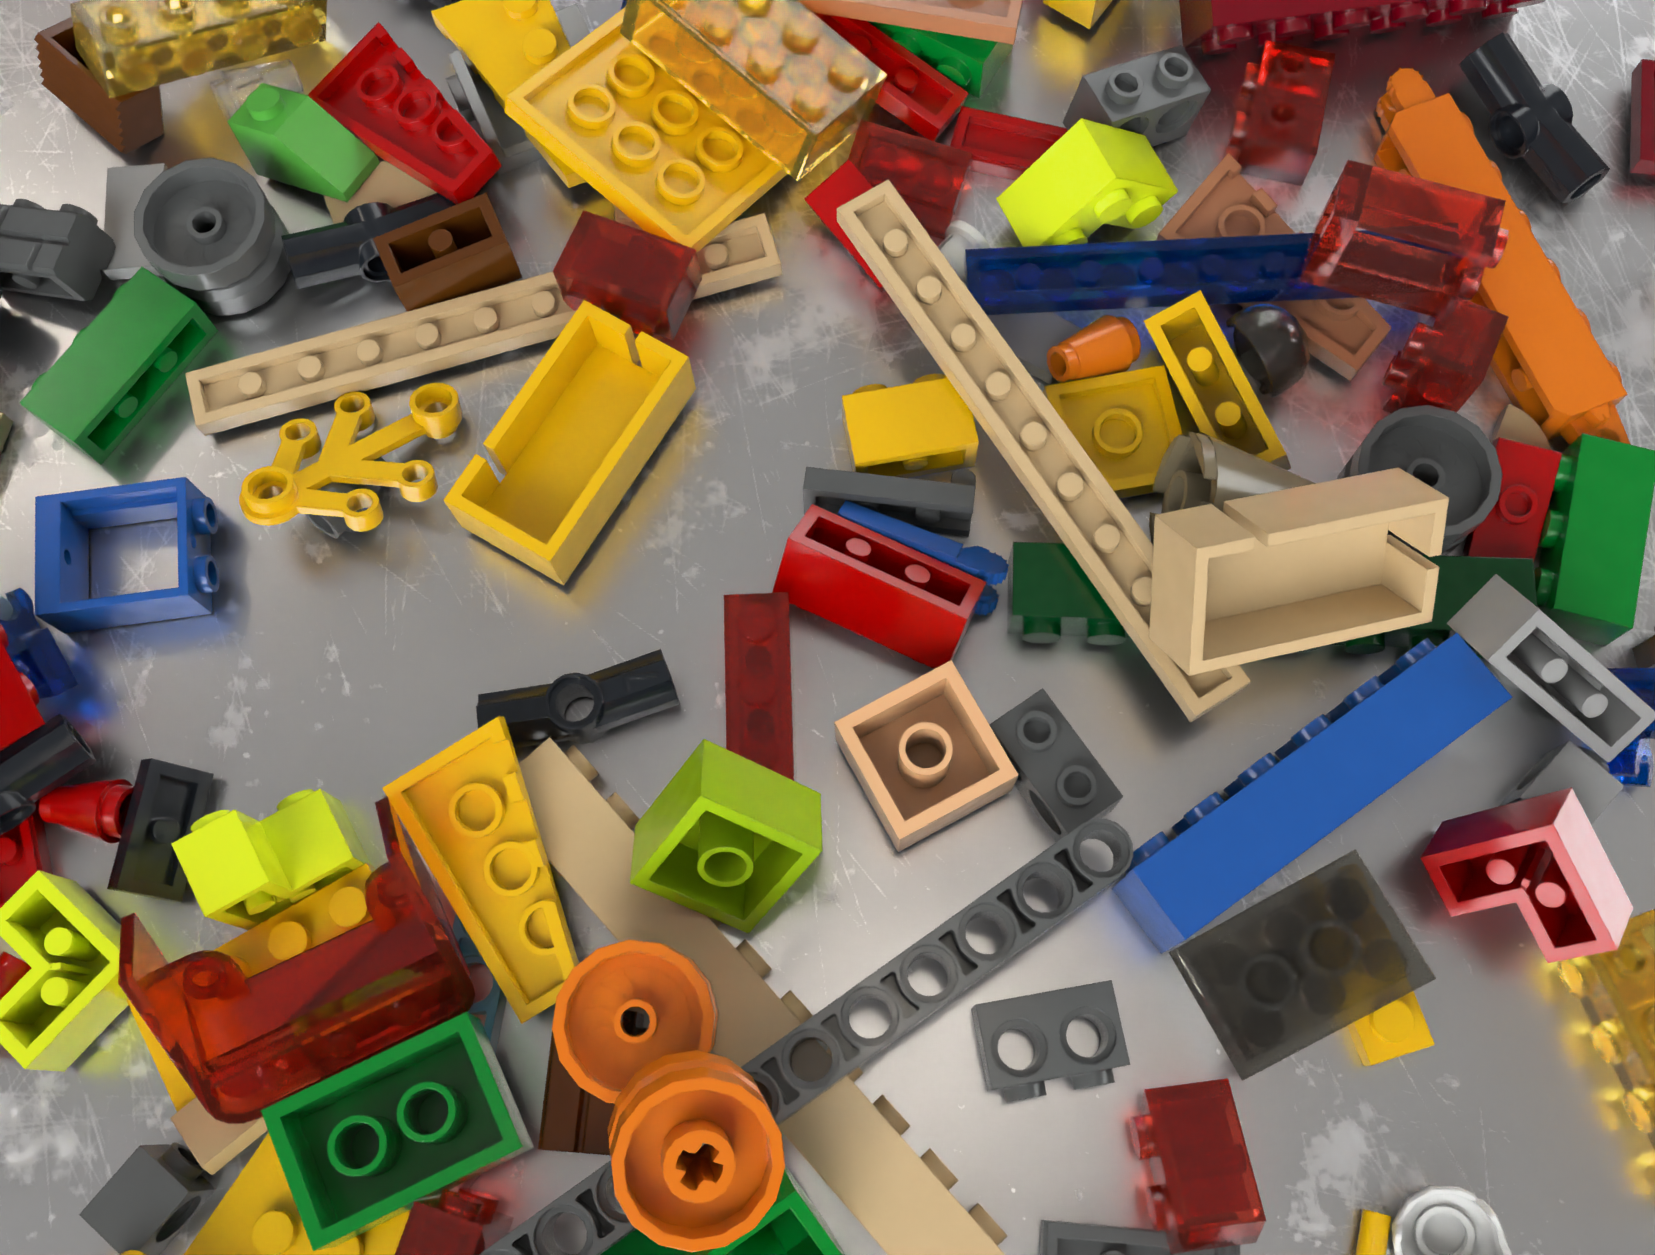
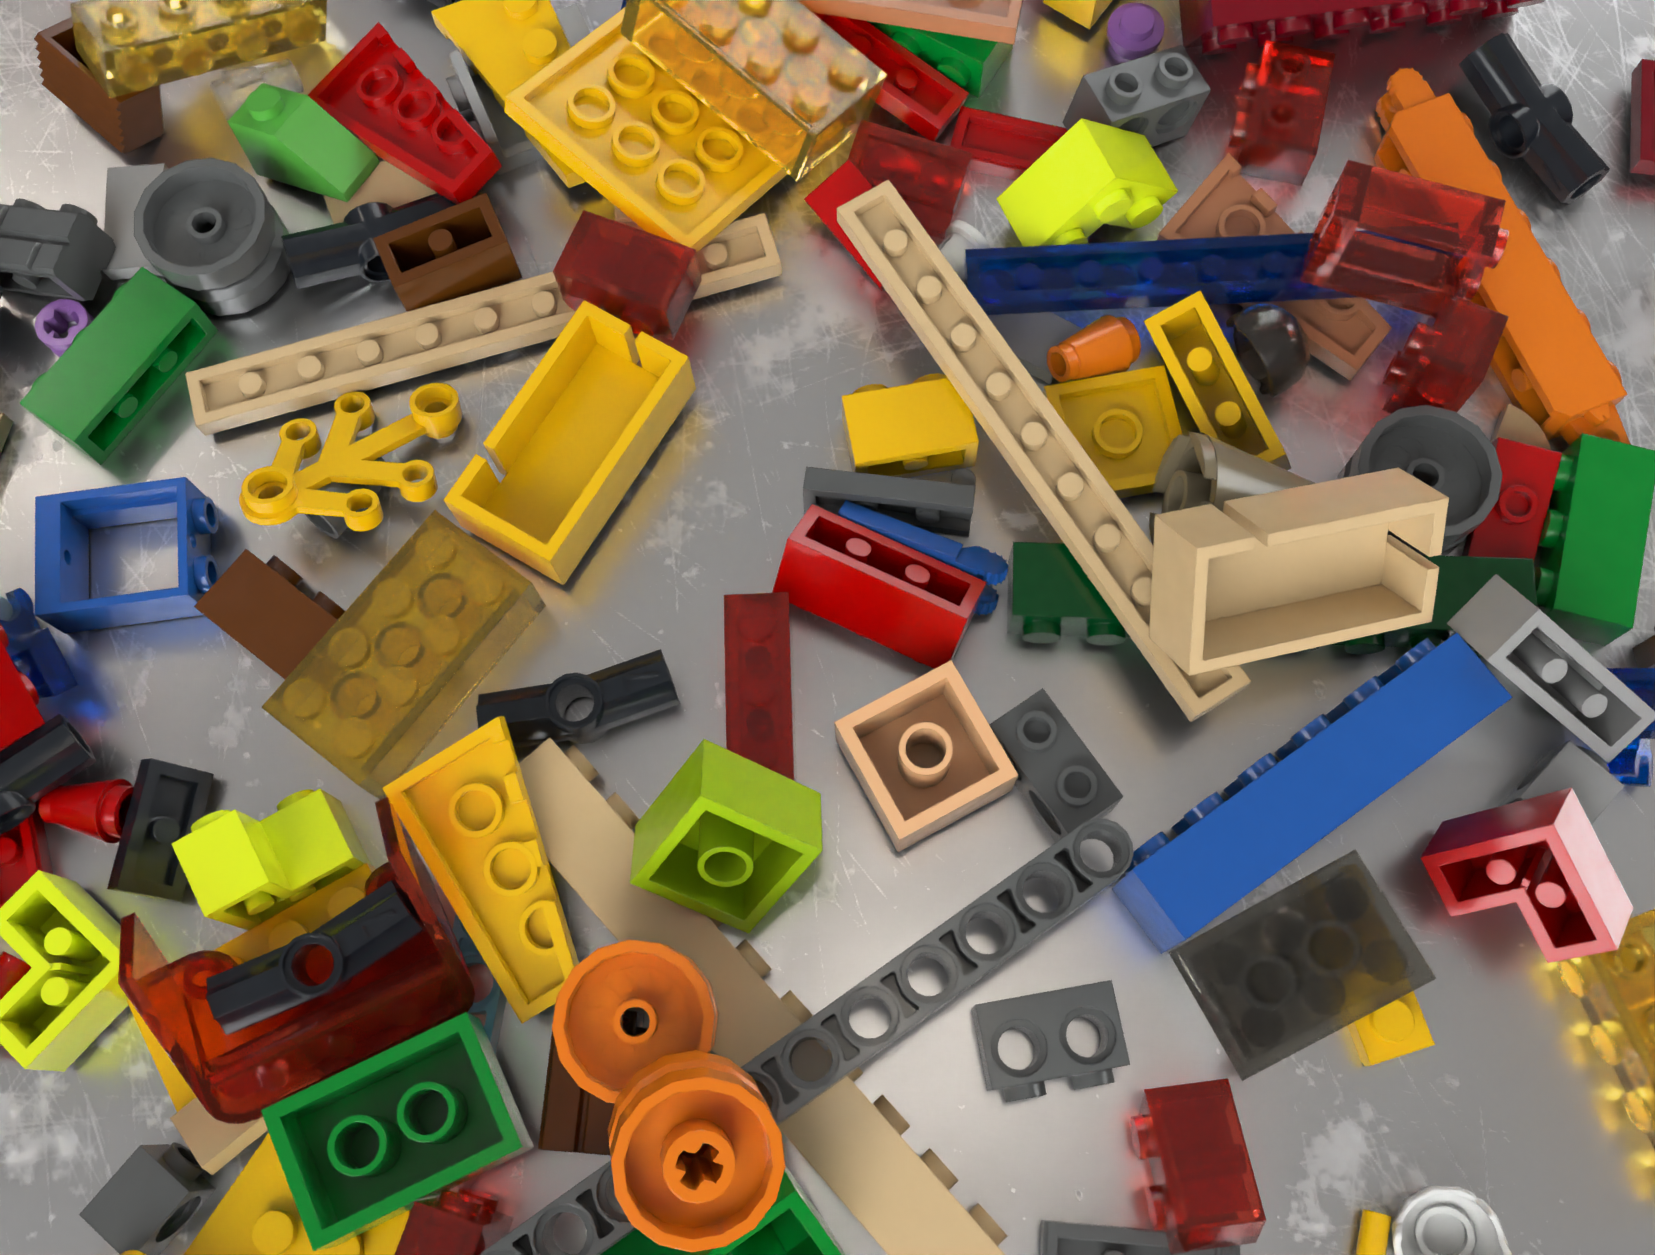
none -> medium lavender bush [35,299,94,357]
none -> reddish brown brick [194,549,358,697]
none -> black piece [206,880,426,1035]
none -> clear yellow brick [261,510,546,800]
none -> medium lavender plate [1107,3,1165,60]

